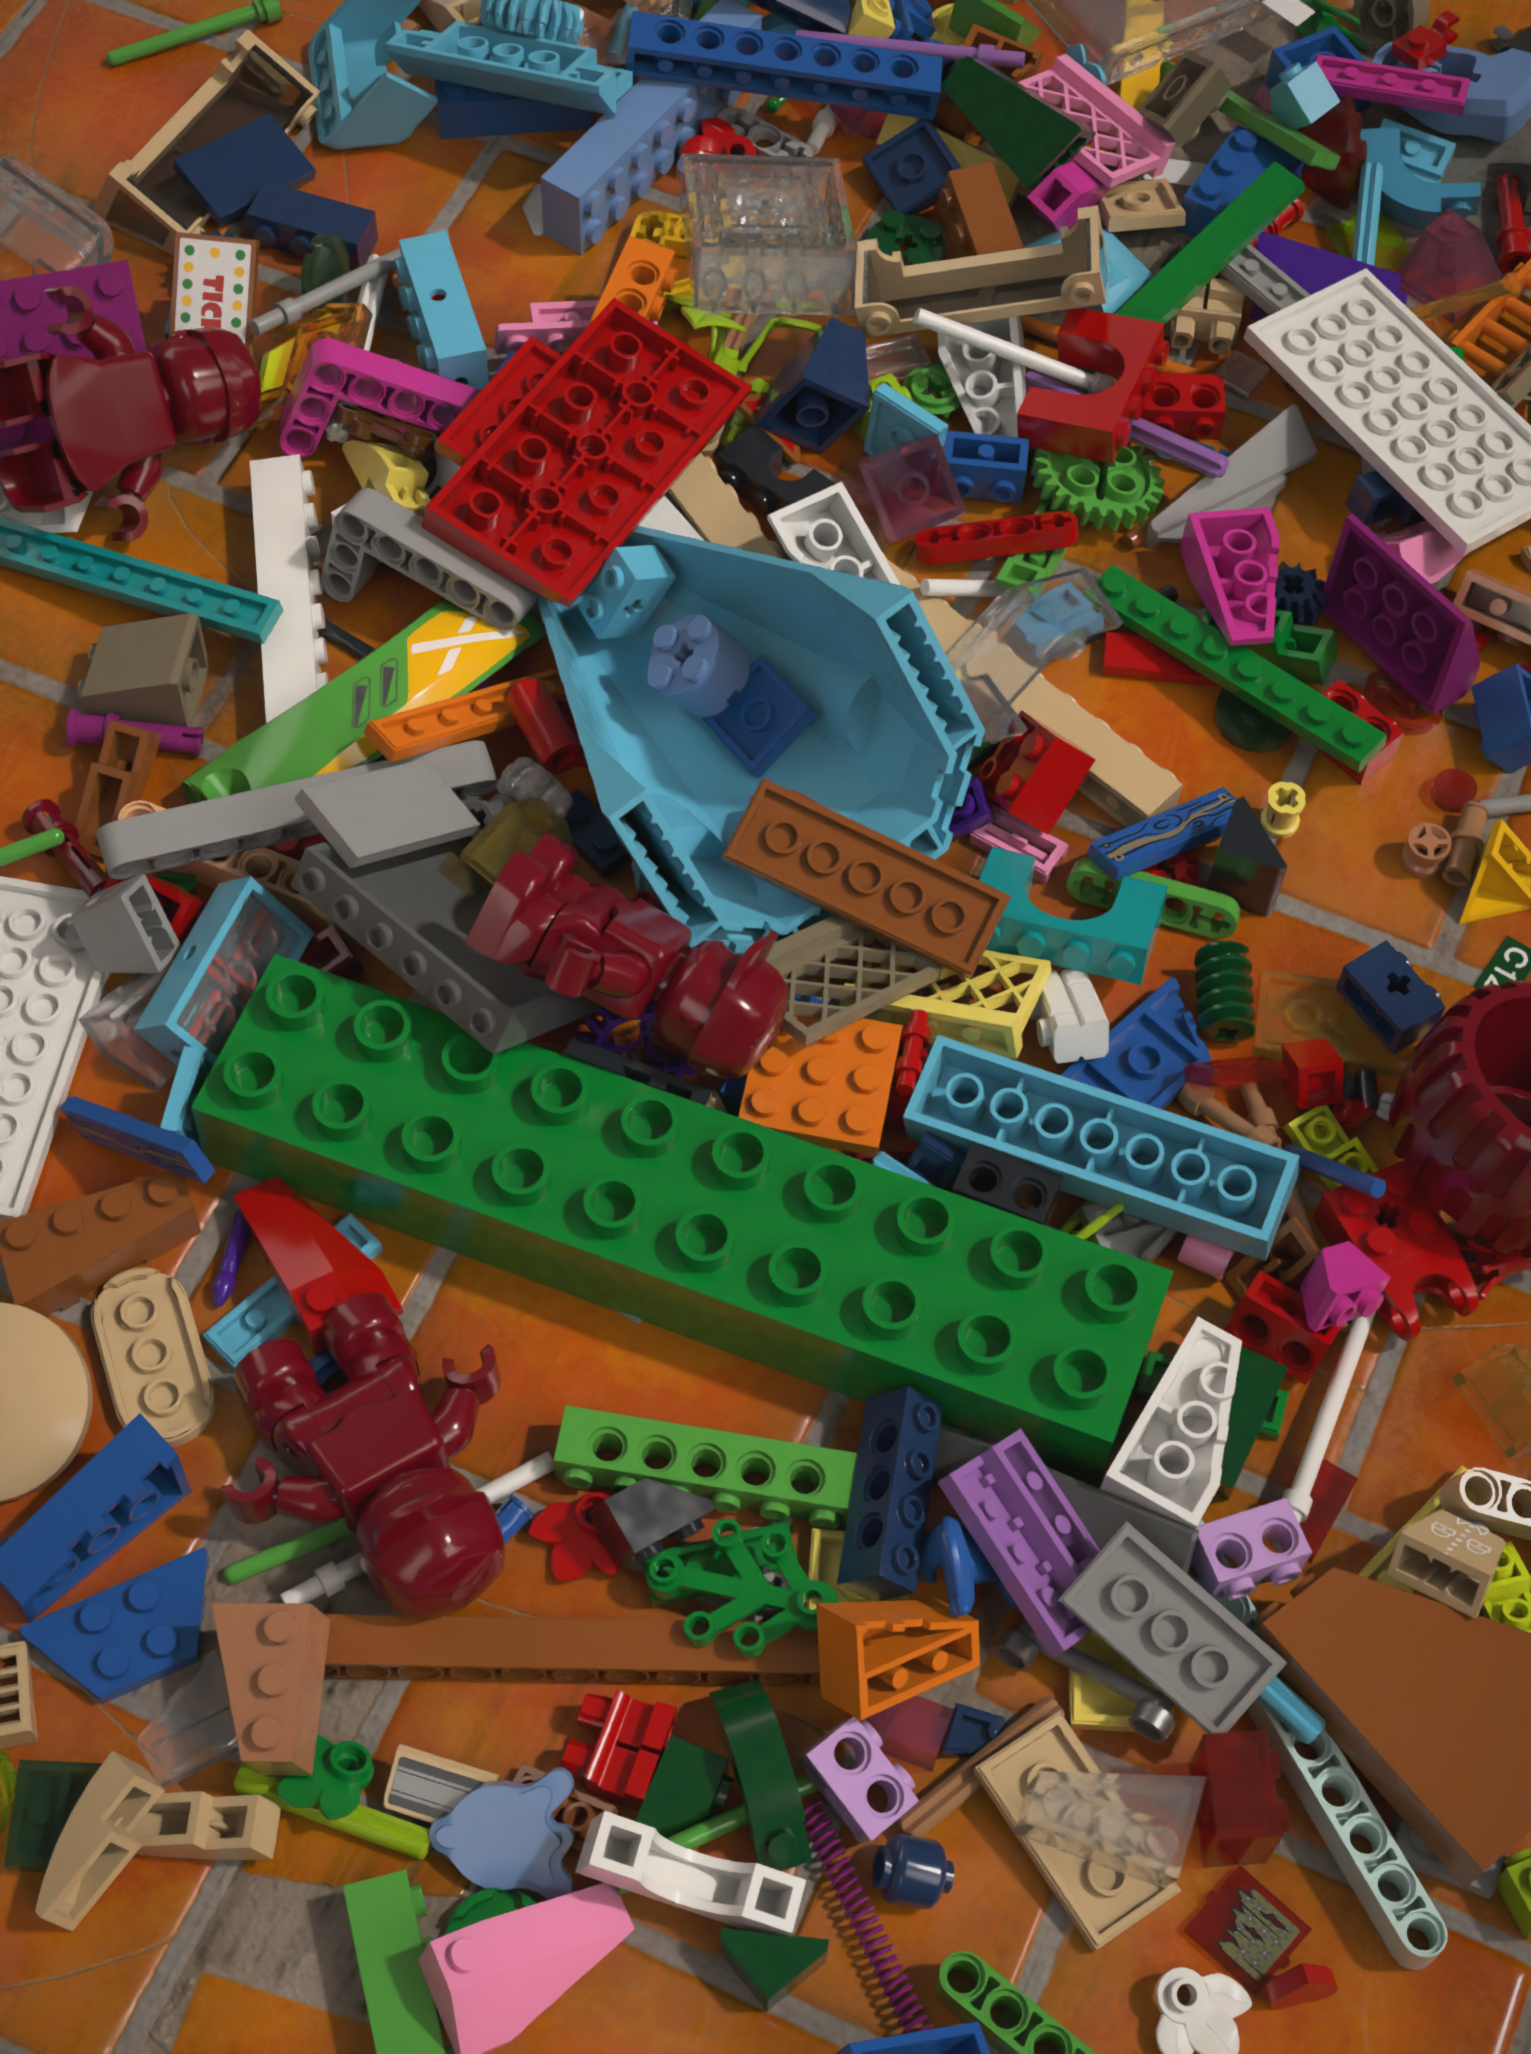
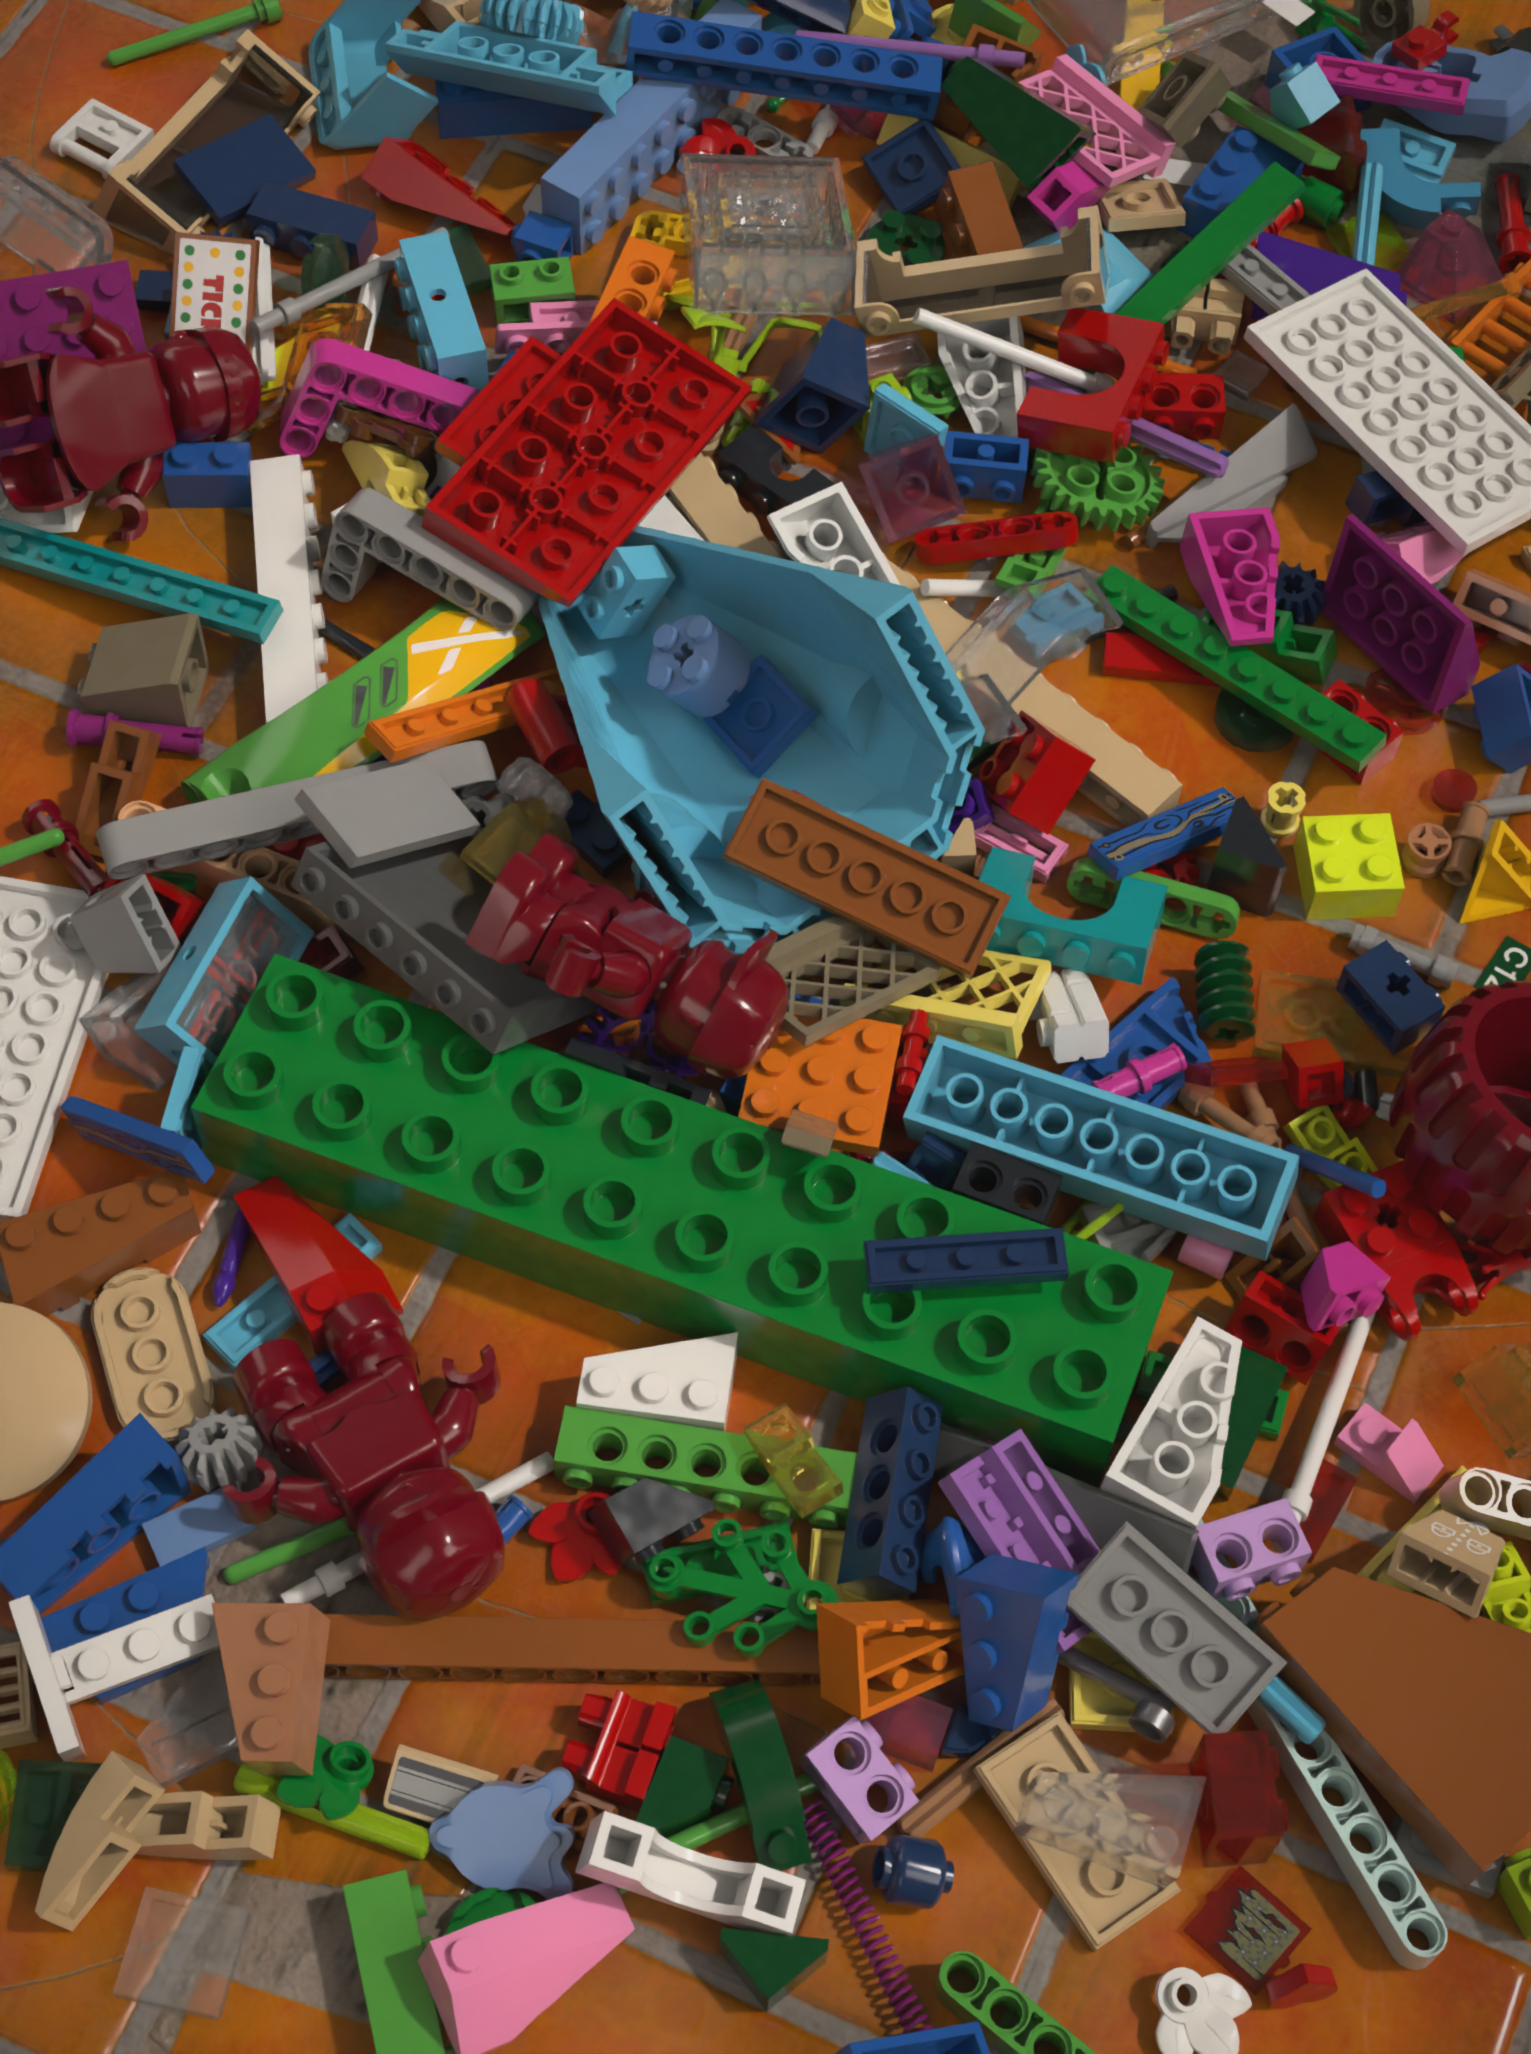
none -> white piece [8,1593,220,1765]
none -> white plate [49,98,154,180]
none -> clear tile [113,1886,251,2021]
none -> dark blue tile [135,270,173,311]
none -> medium blue tile [142,1482,256,1567]
none -> blue brick [163,441,253,508]
none -> light grey gear [175,1406,264,1493]
none -> white axle [252,237,276,385]
none -> red wedge [361,137,517,236]
none -> clear green tile [446,223,491,295]
none -> bright green brick [489,256,575,326]
none -> blue brick [511,210,575,262]
none -> white wedge [576,1332,738,1431]
none -> clear yellow slope [743,1403,844,1518]
none -> dark tan tile [781,1109,838,1158]
none -> dark blue tile [863,1228,1069,1294]
none -> tan slope [941,818,977,877]
none -> blue wedge [956,1553,1079,1732]
none -> dark pink pin [1091,1043,1187,1097]
none -> neon yellow brick [1293,813,1405,920]
none -> green brick [1298,175,1347,228]
none -> bright pink slope [1334,1402,1444,1504]
none -> light grey bar [1348,923,1460,989]

